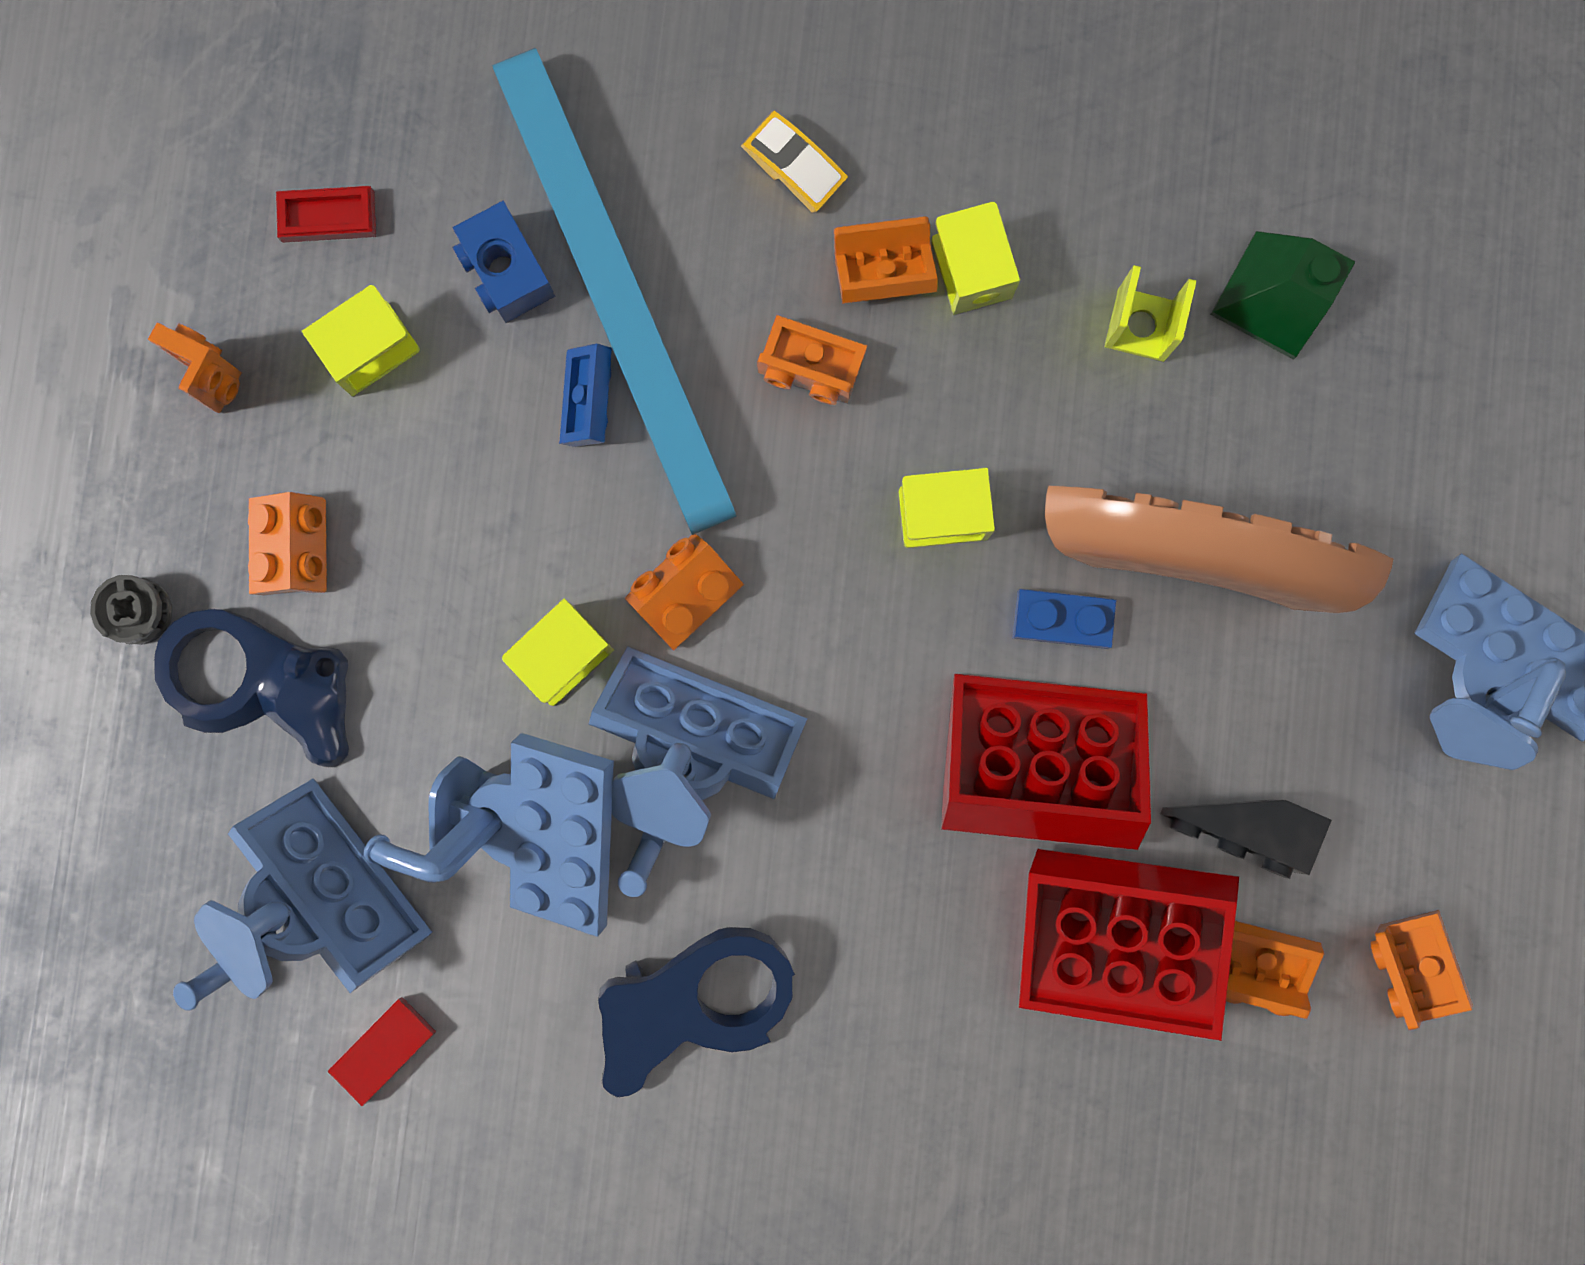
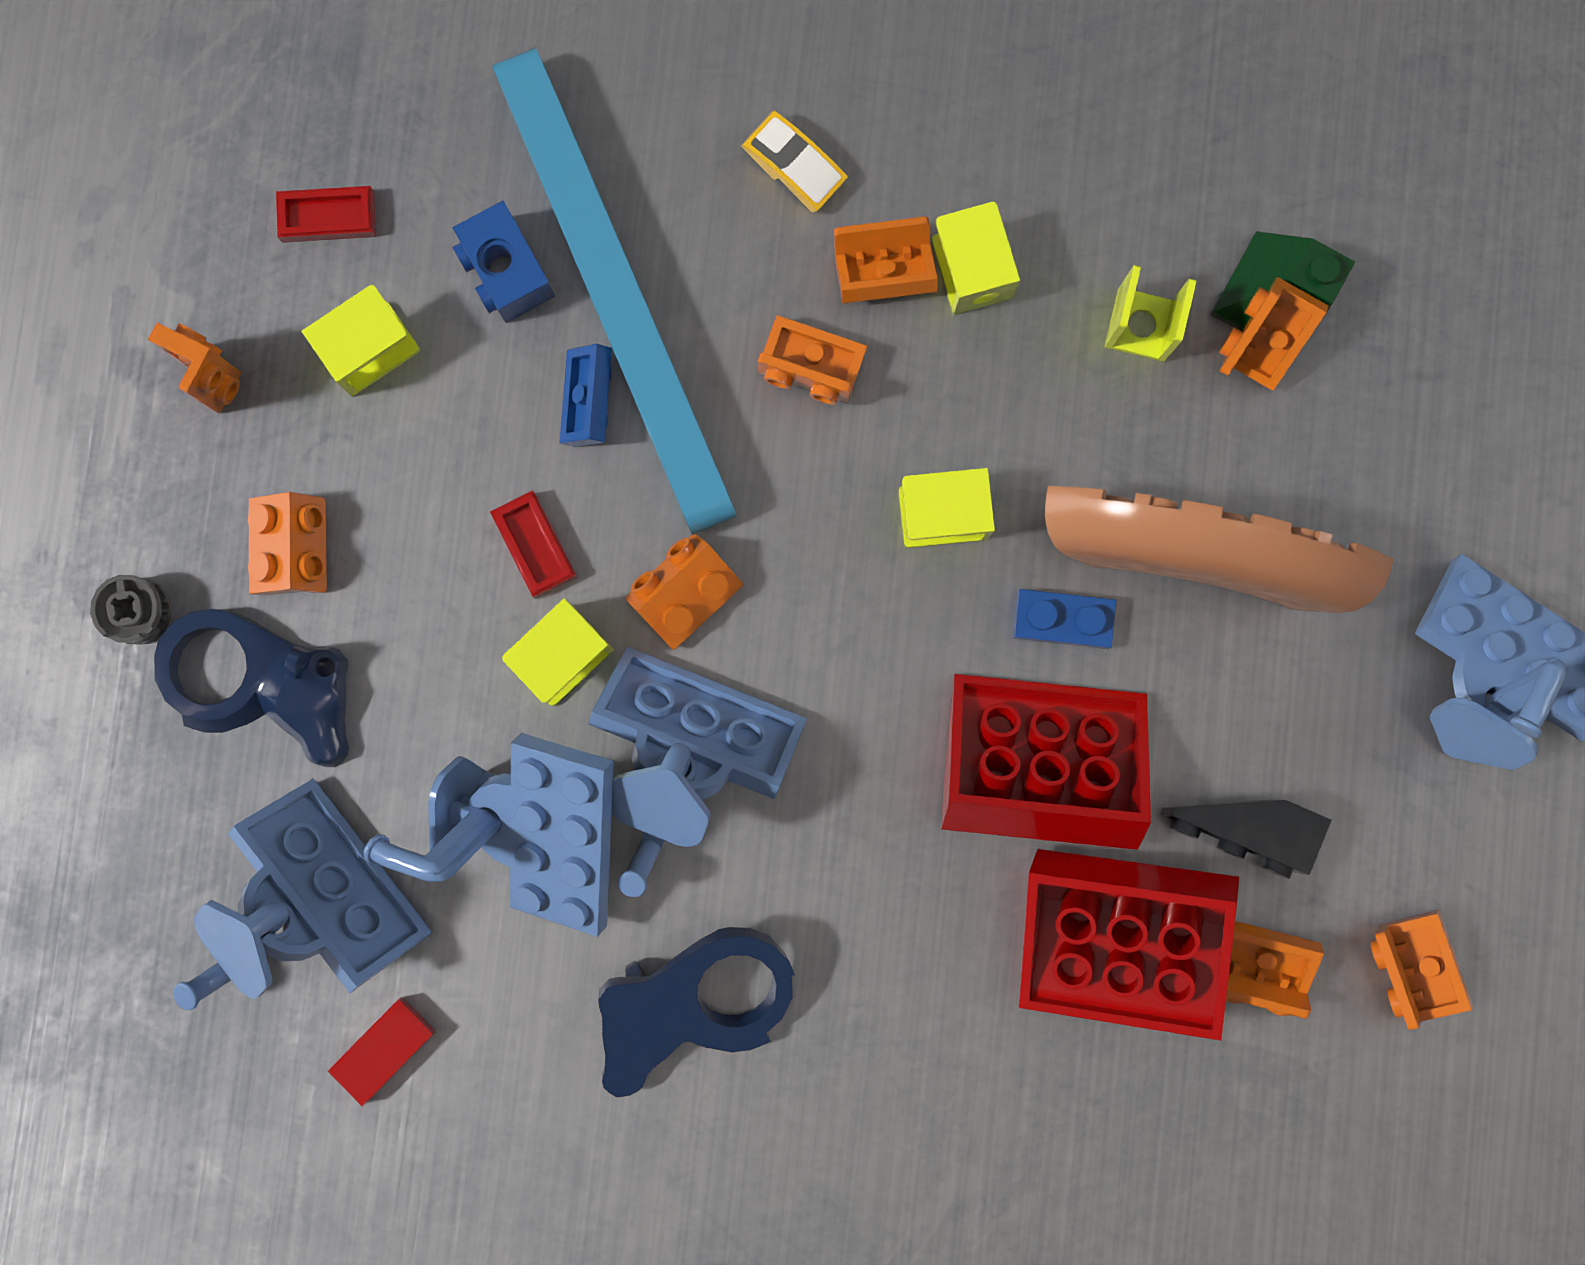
none -> red tile [490,490,578,599]
none -> orange bracket [1219,277,1329,391]

